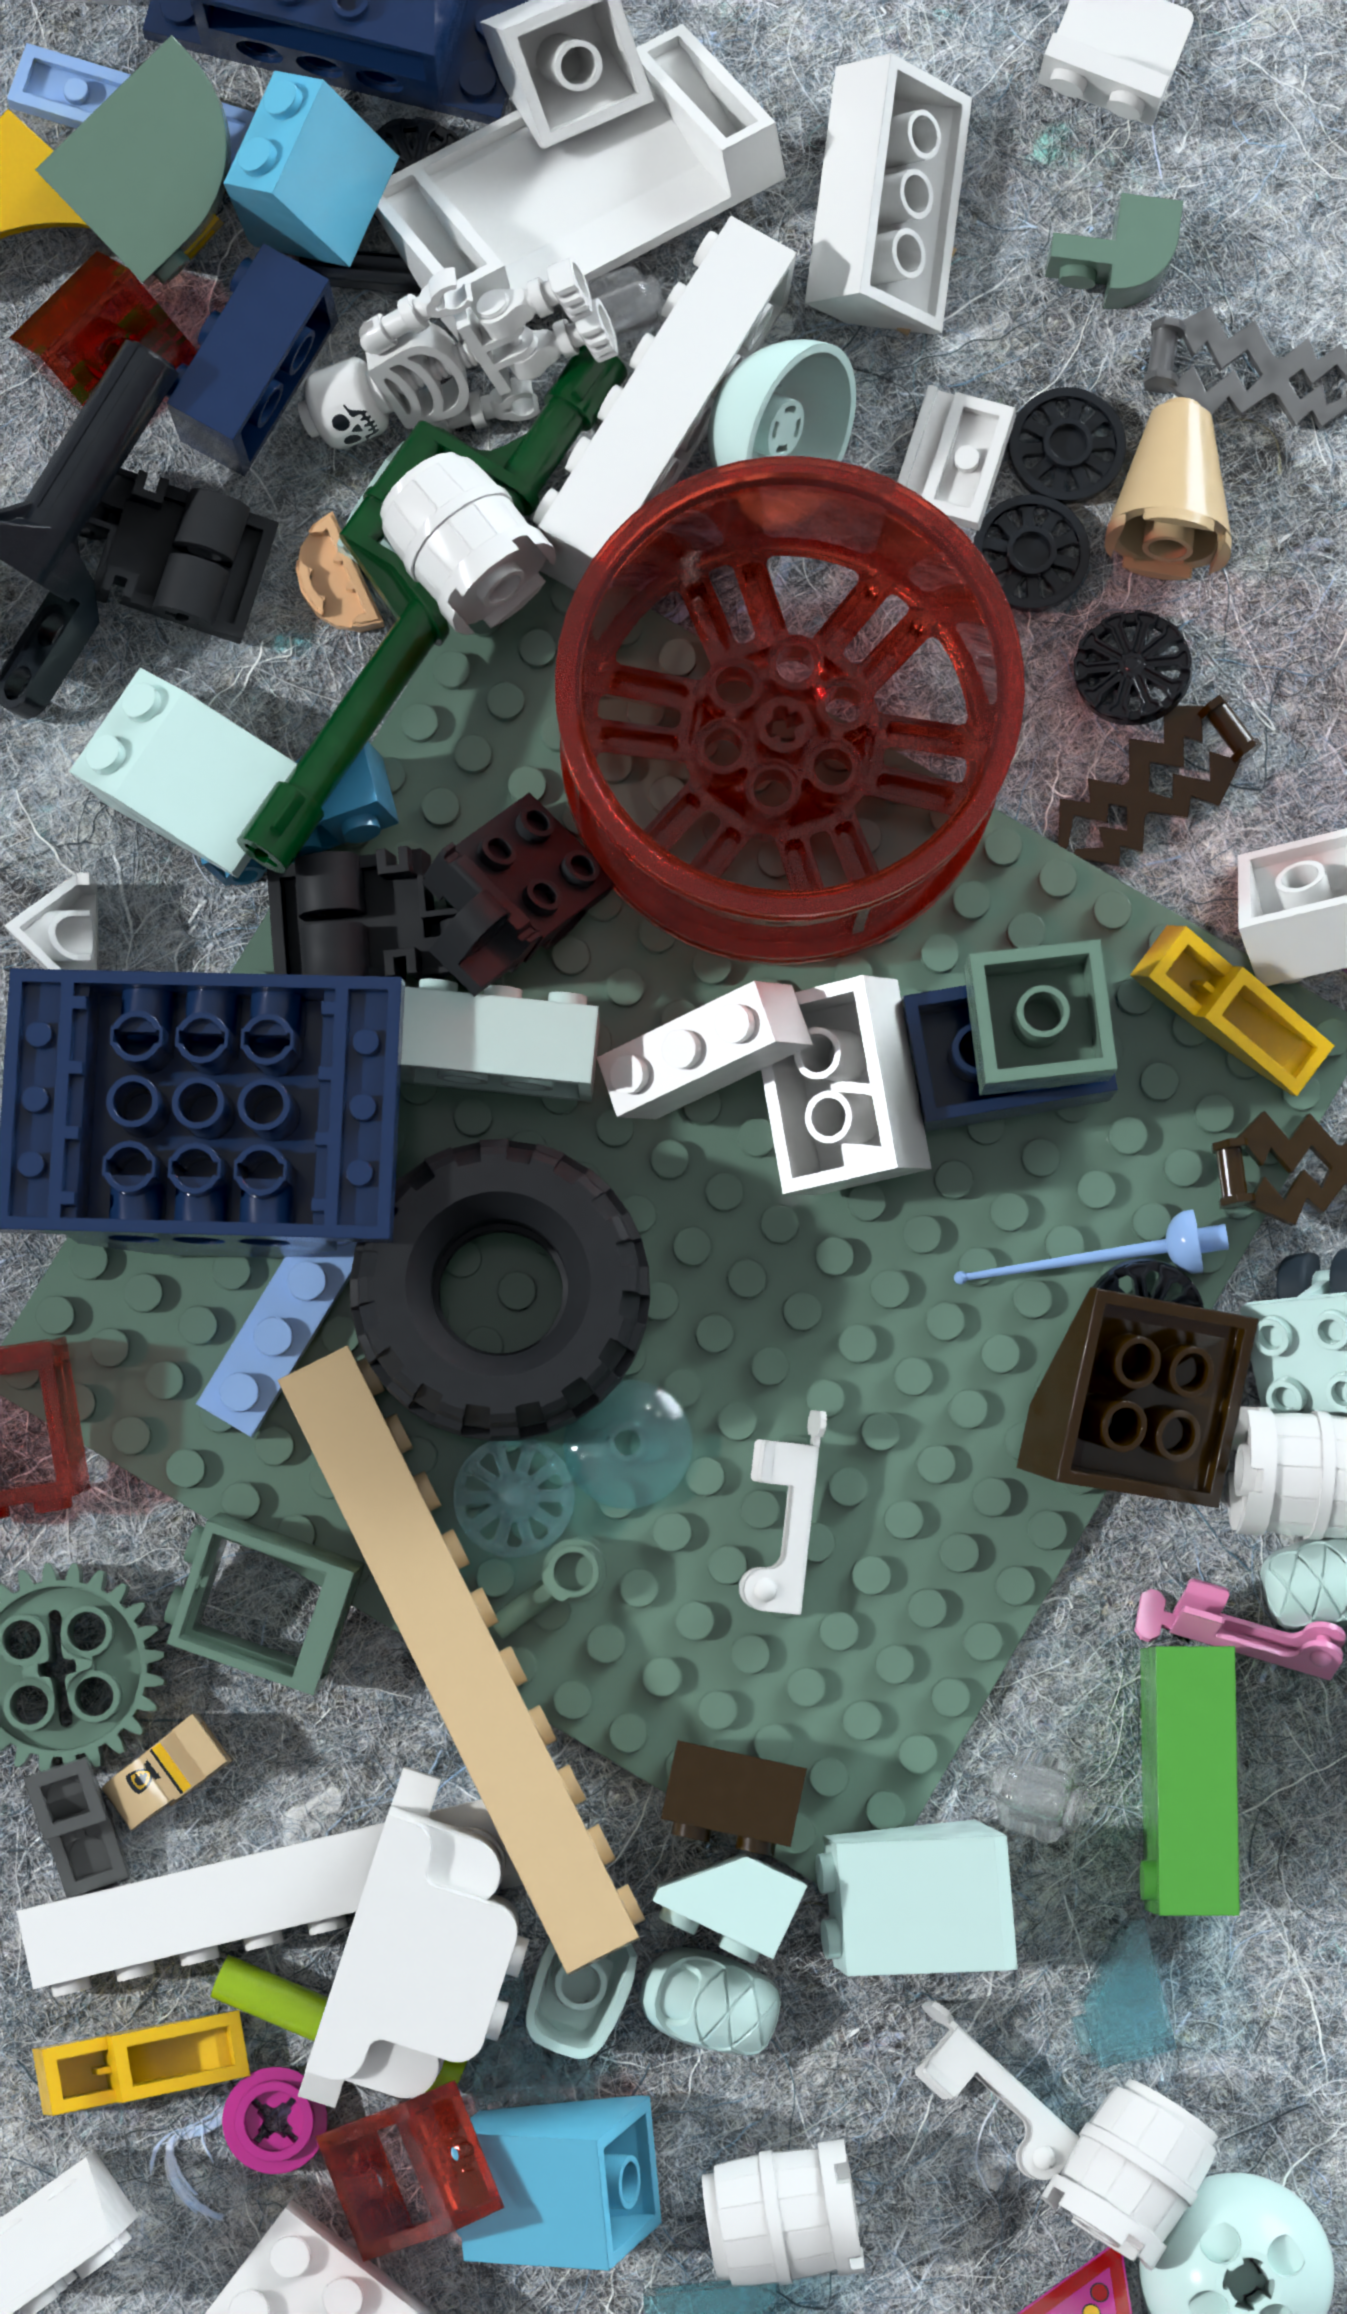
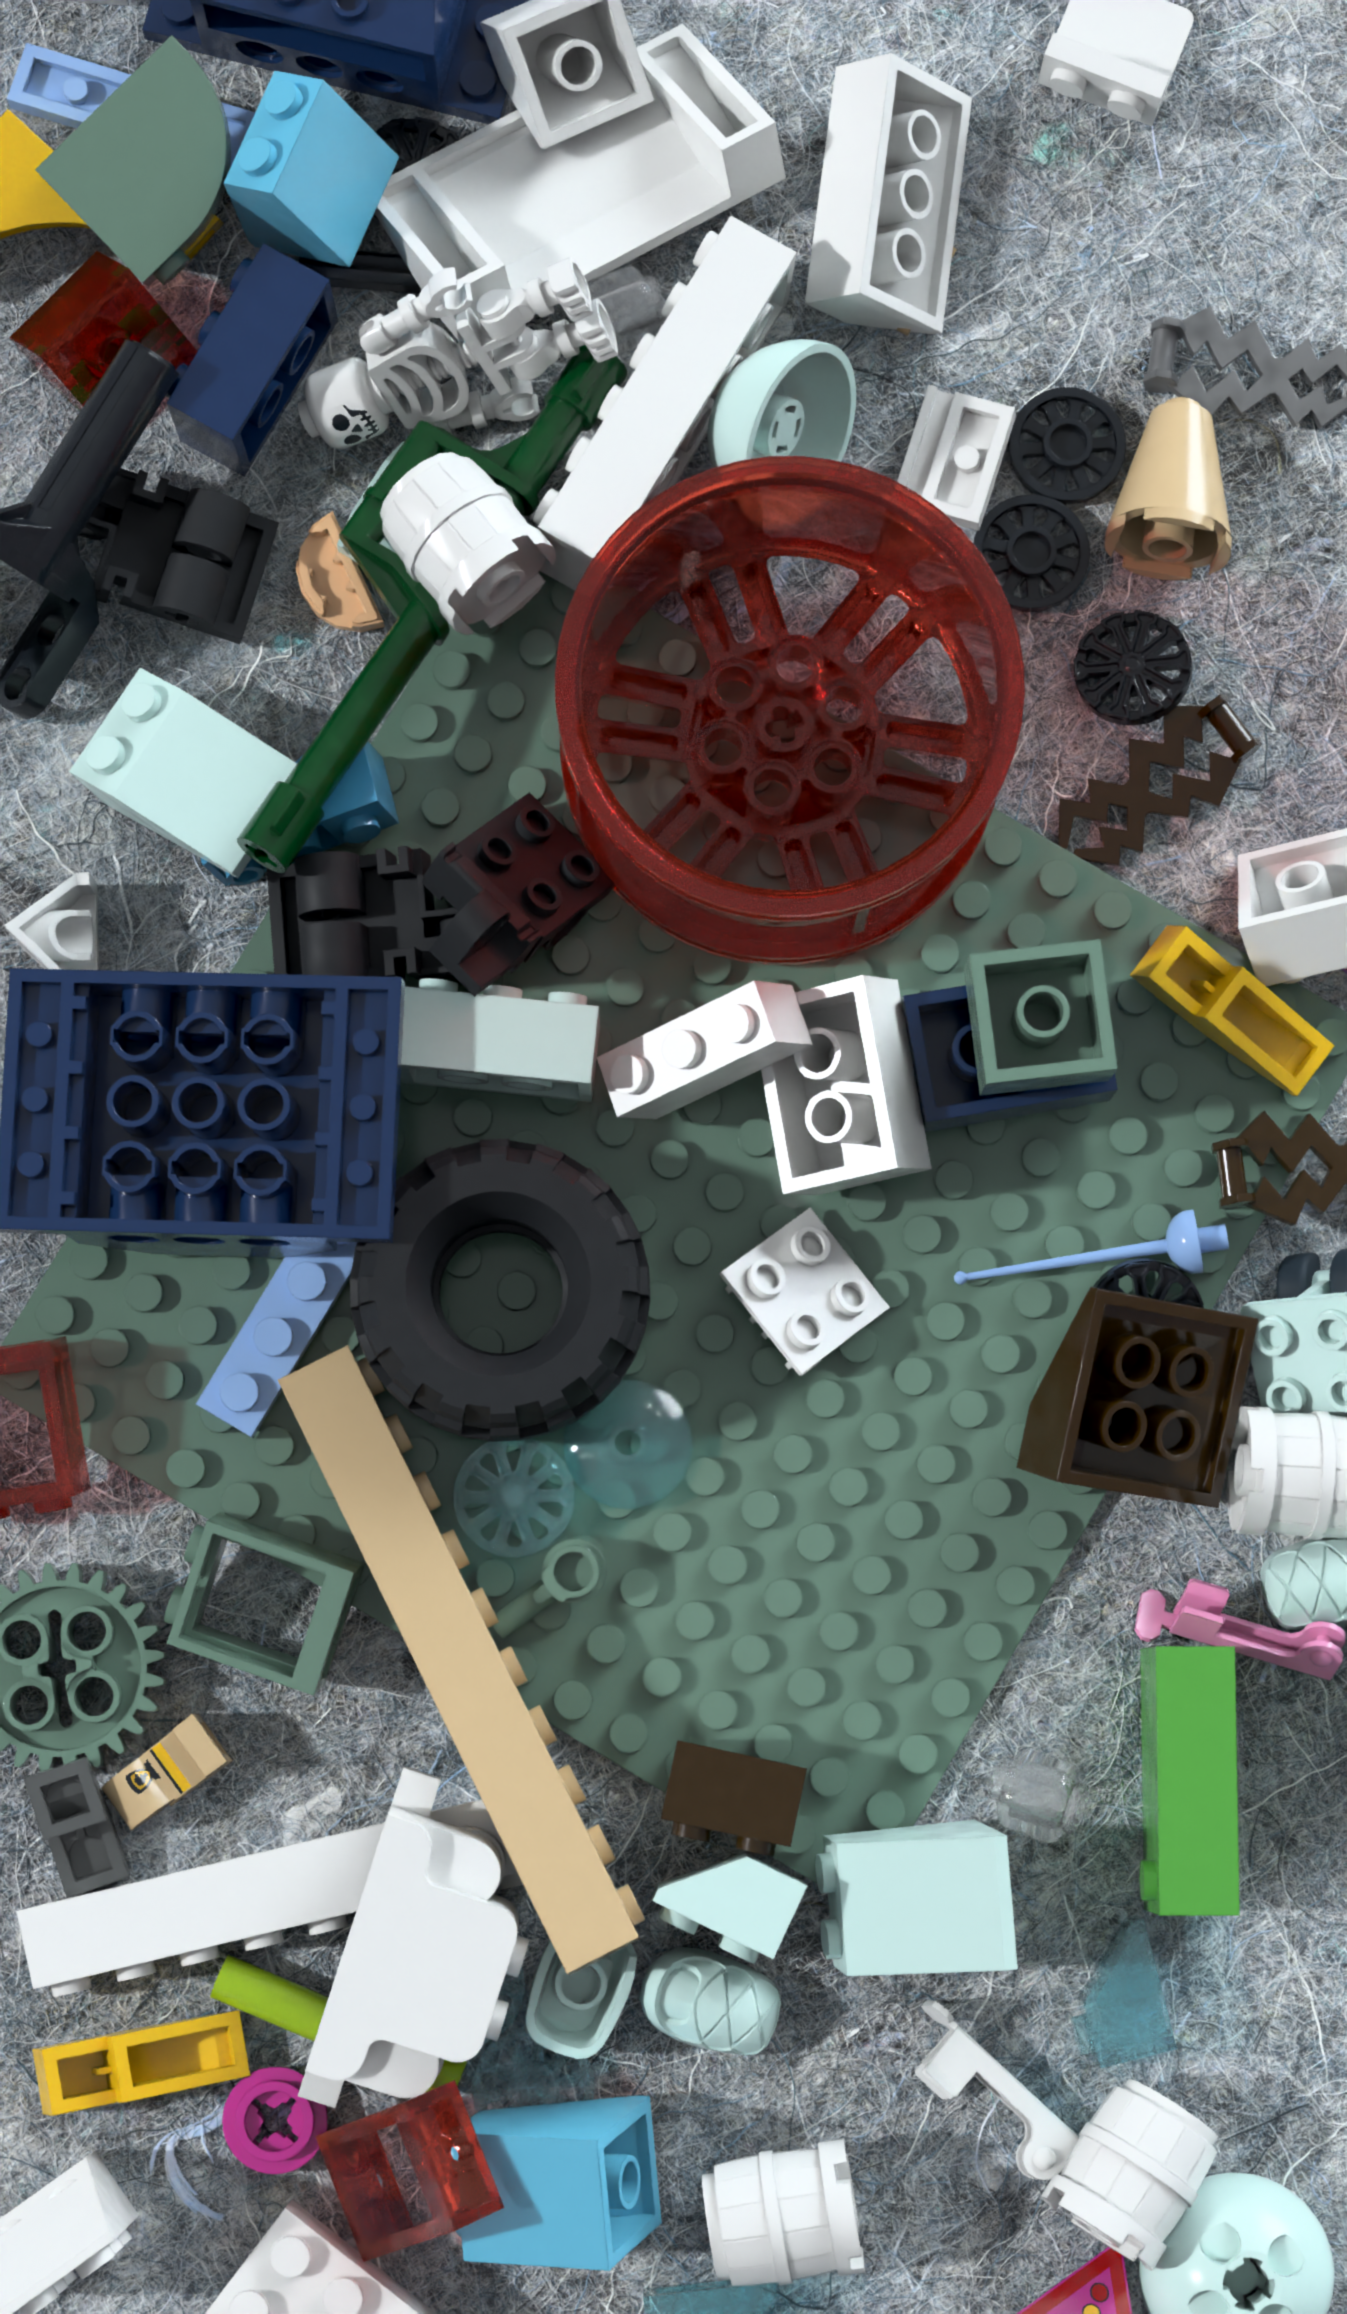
white piece [739,1410,827,1615] -> none
sand green brick [1045,193,1183,309] -> none
none -> white hinge [719,1207,890,1376]

